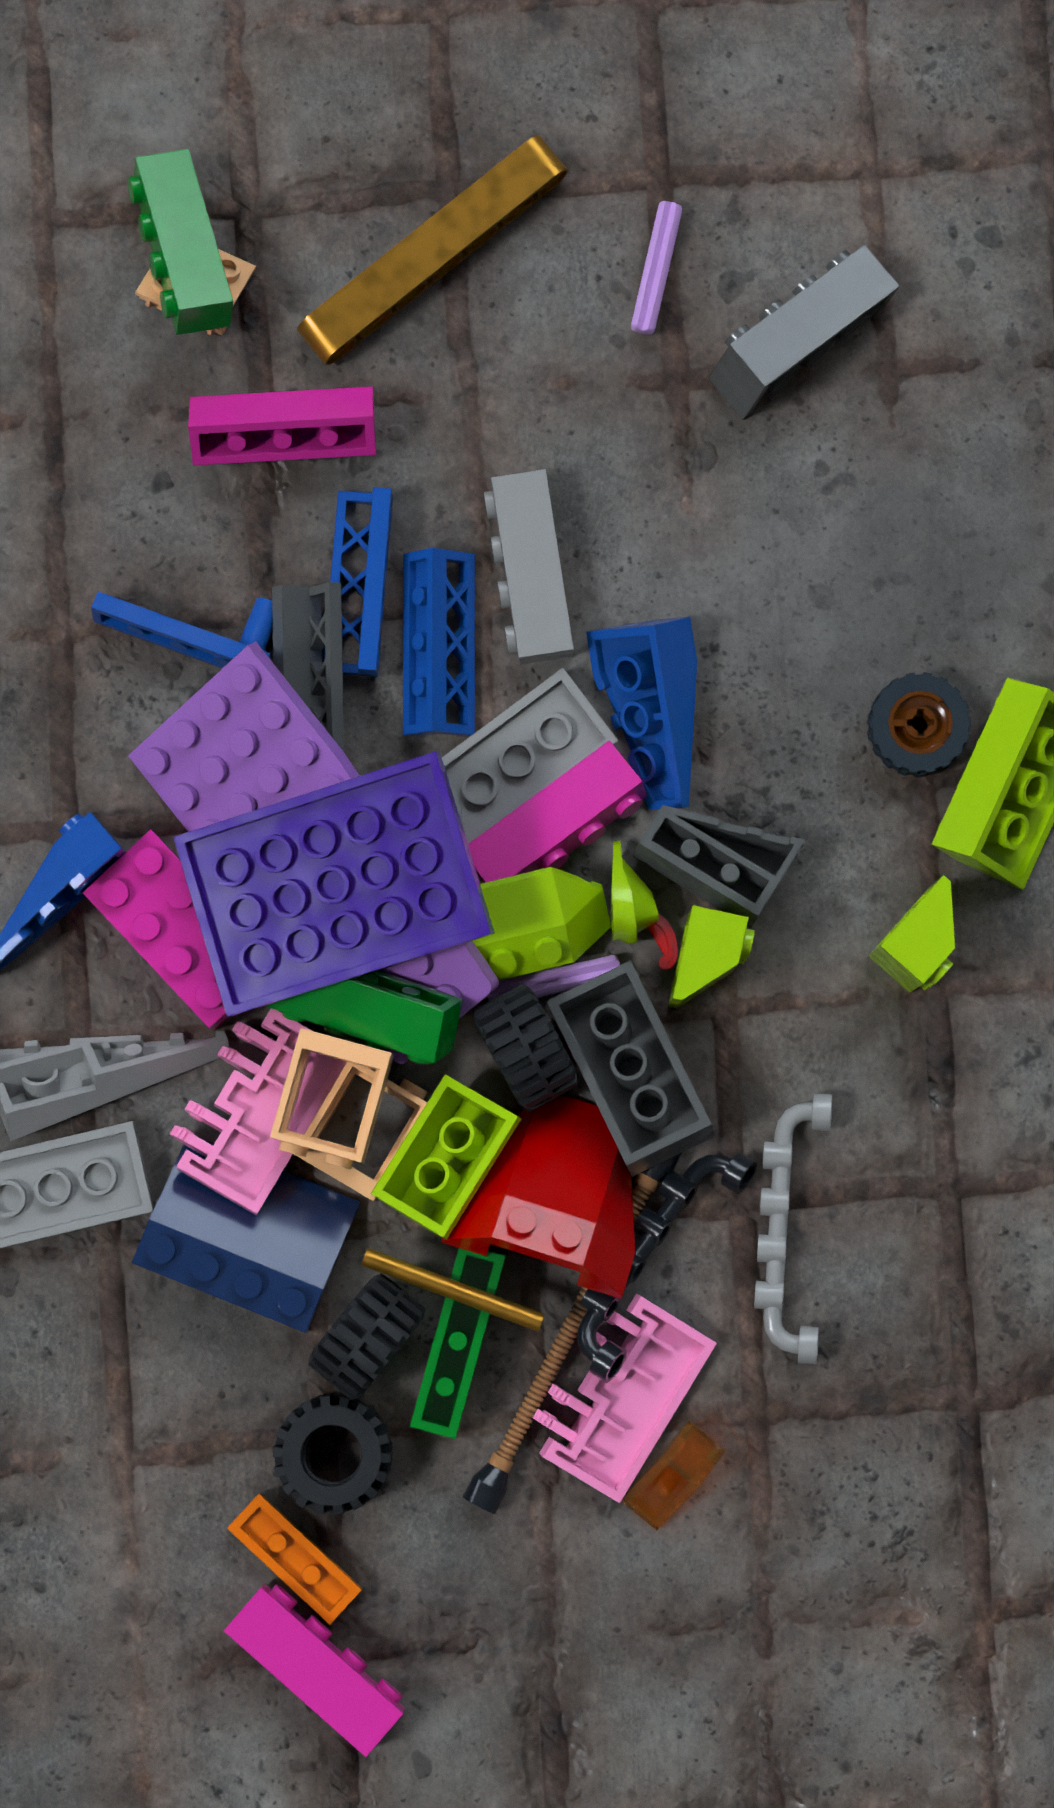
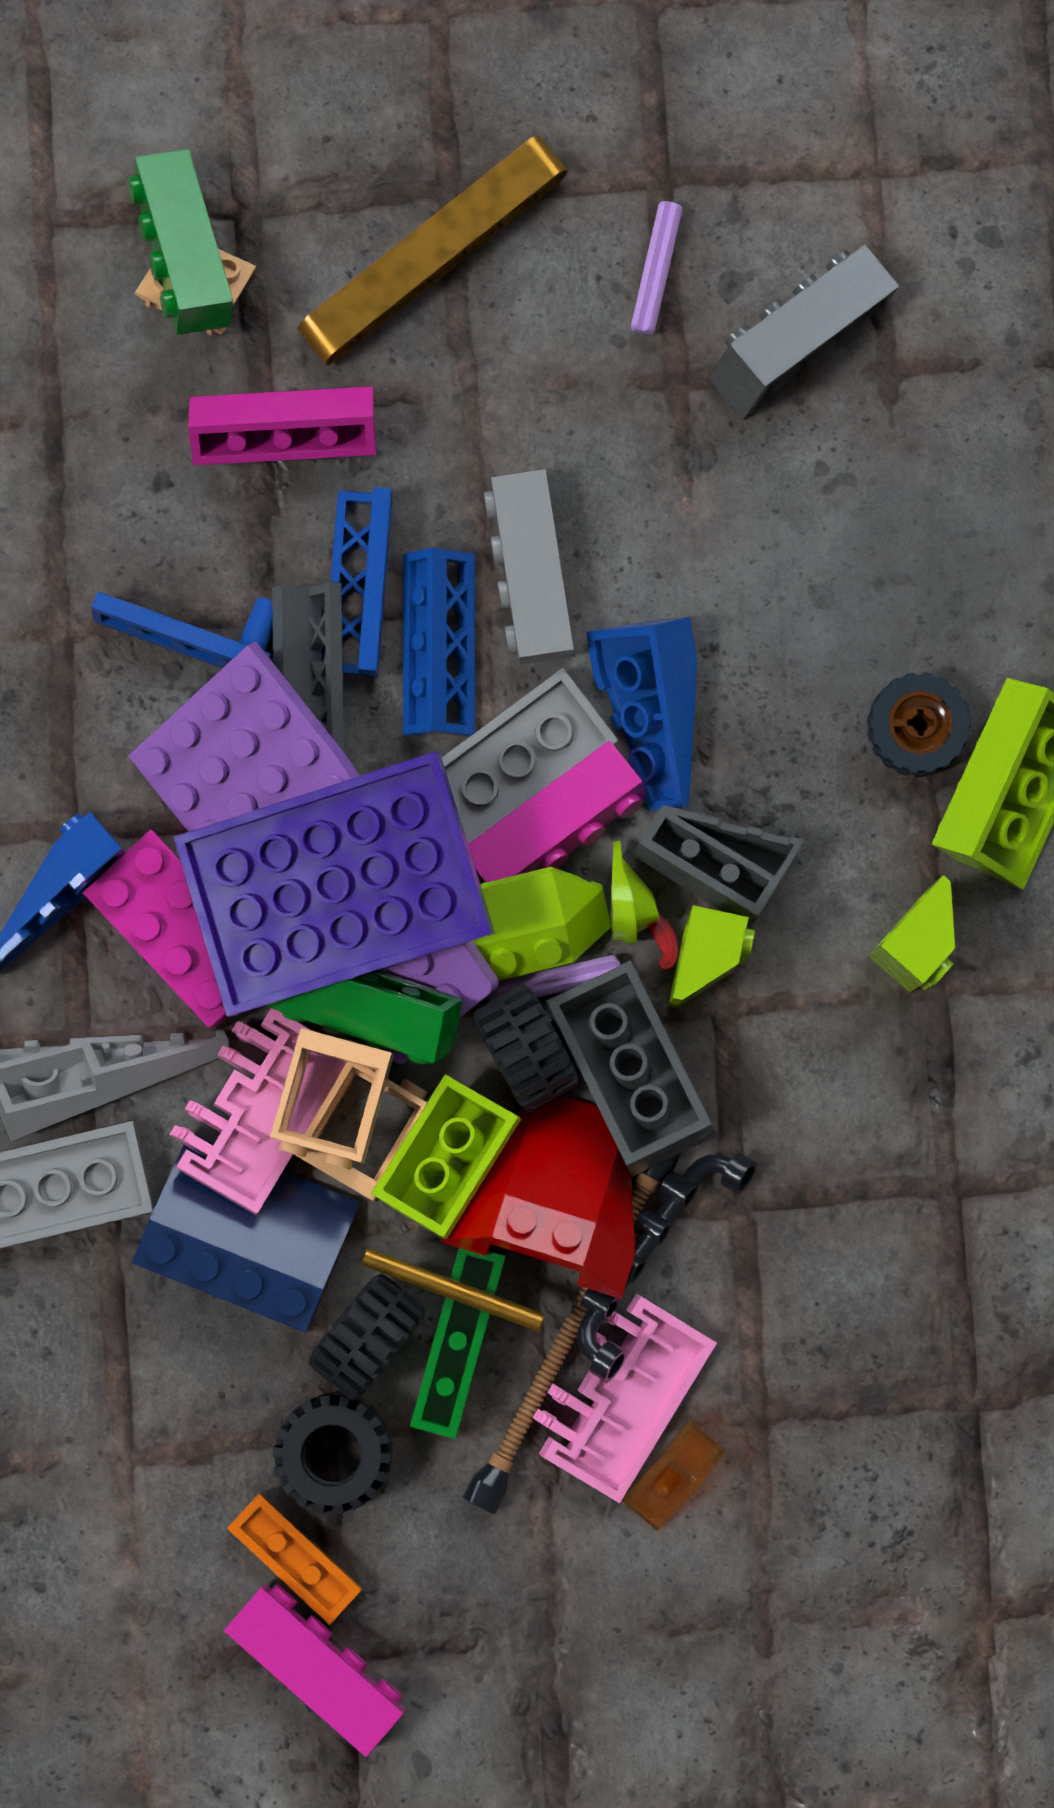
light grey bar [754,1093,833,1365] -> none

